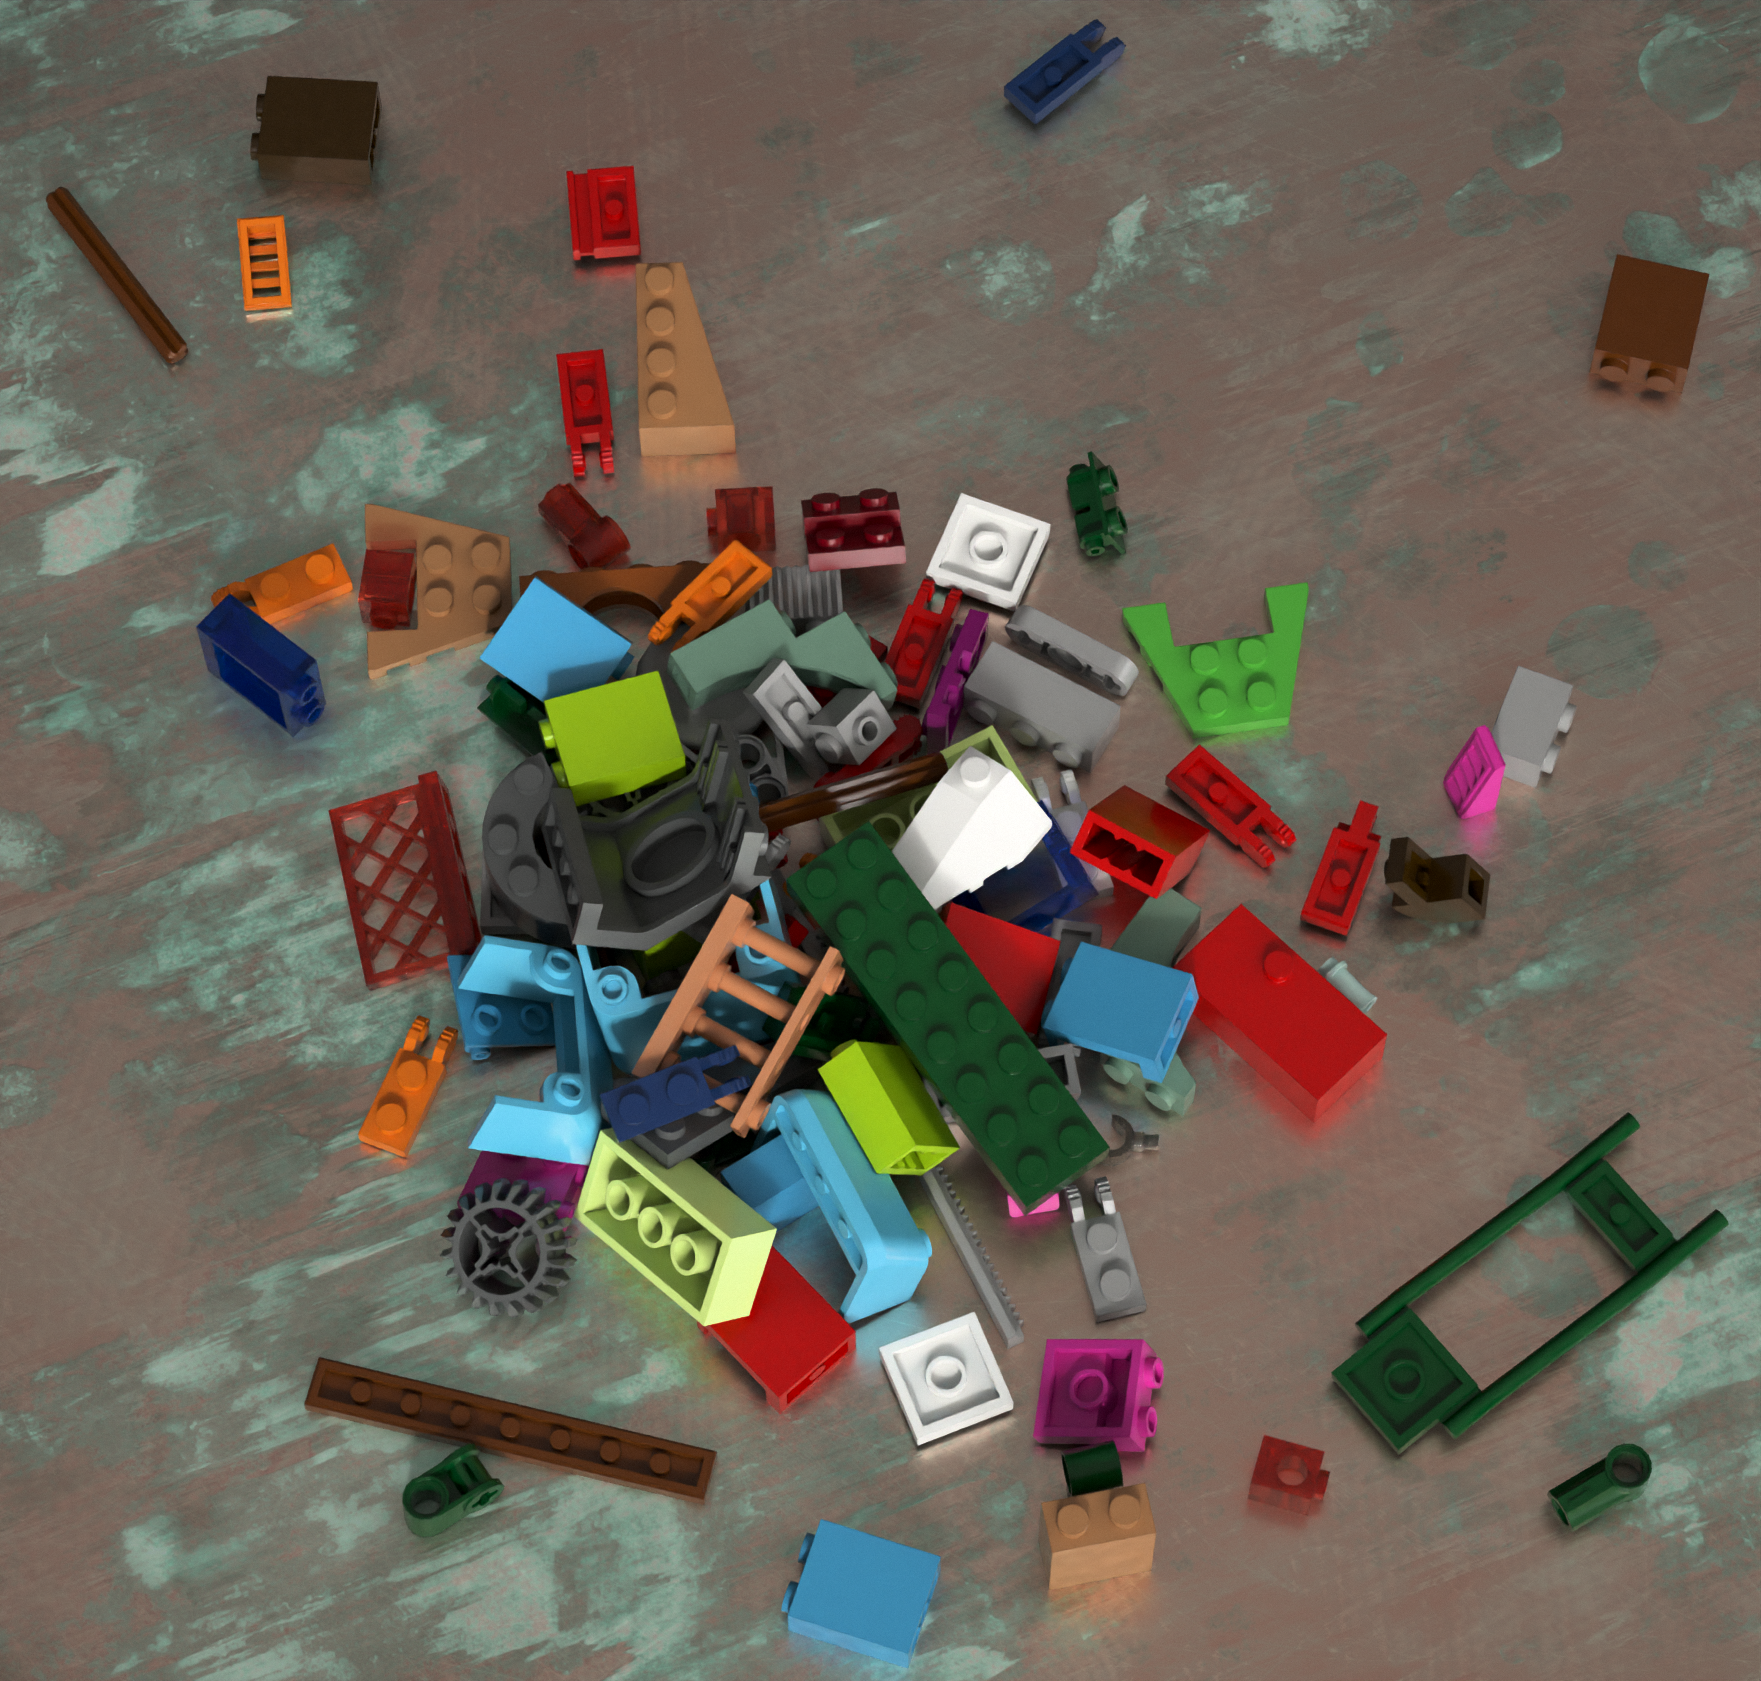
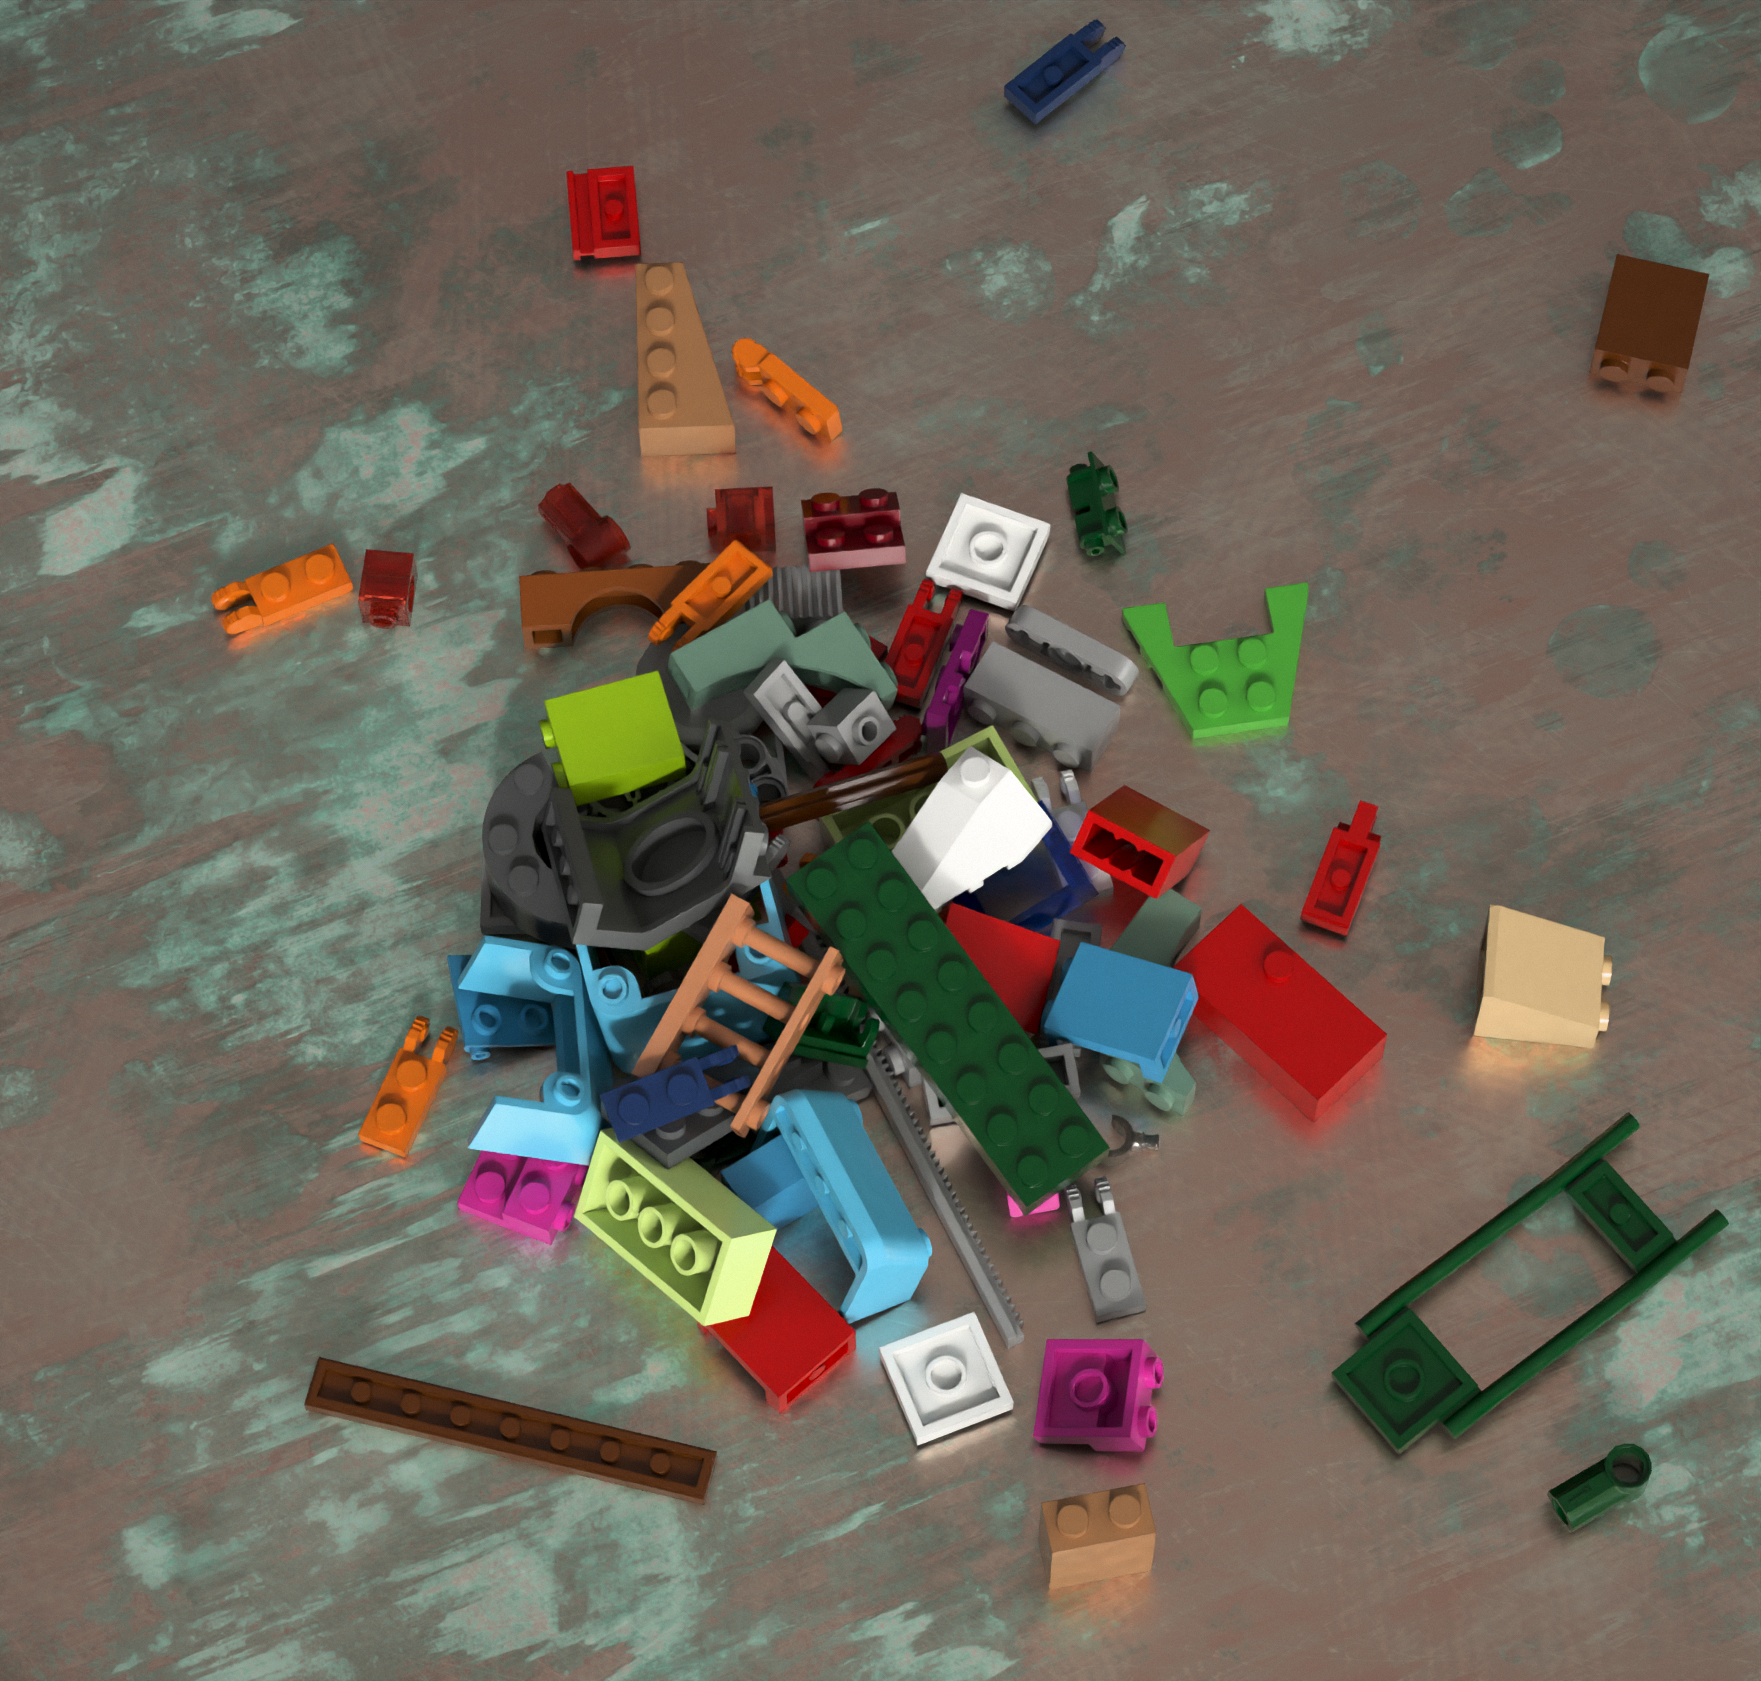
reddish brown axle [46,187,188,364] -> none
clear blue window [196,593,326,737] -> none
orange slope [237,215,292,311] -> none
dark brown brick [250,76,382,185] -> none
clear red fence [329,771,482,991] -> none
medium nougat wing [365,504,513,679] -> none
dark green piece [402,1444,505,1537] -> none
dark grey gear [440,1178,578,1317] -> none
dark green hinge [477,675,558,766] -> none
dark azure brick [480,576,635,702] -> none
red hinge [556,349,614,477] -> none
dark azure brick [781,1519,941,1669] -> none
lime brick [818,1039,960,1176] -> none
dark green piece [1061,1440,1123,1497] -> none
red hinge [1165,744,1297,869] -> none
clear red brick [1248,1435,1330,1516] -> none
light aqua pin [1317,957,1377,1014] -> none
dark brown brick [1384,837,1490,923] -> none
dark pink slope [1443,725,1506,819] -> none
light grey brick [1491,666,1577,788] -> none
none -> orange hinge [731,337,843,442]
none -> tan slope [1473,904,1612,1048]

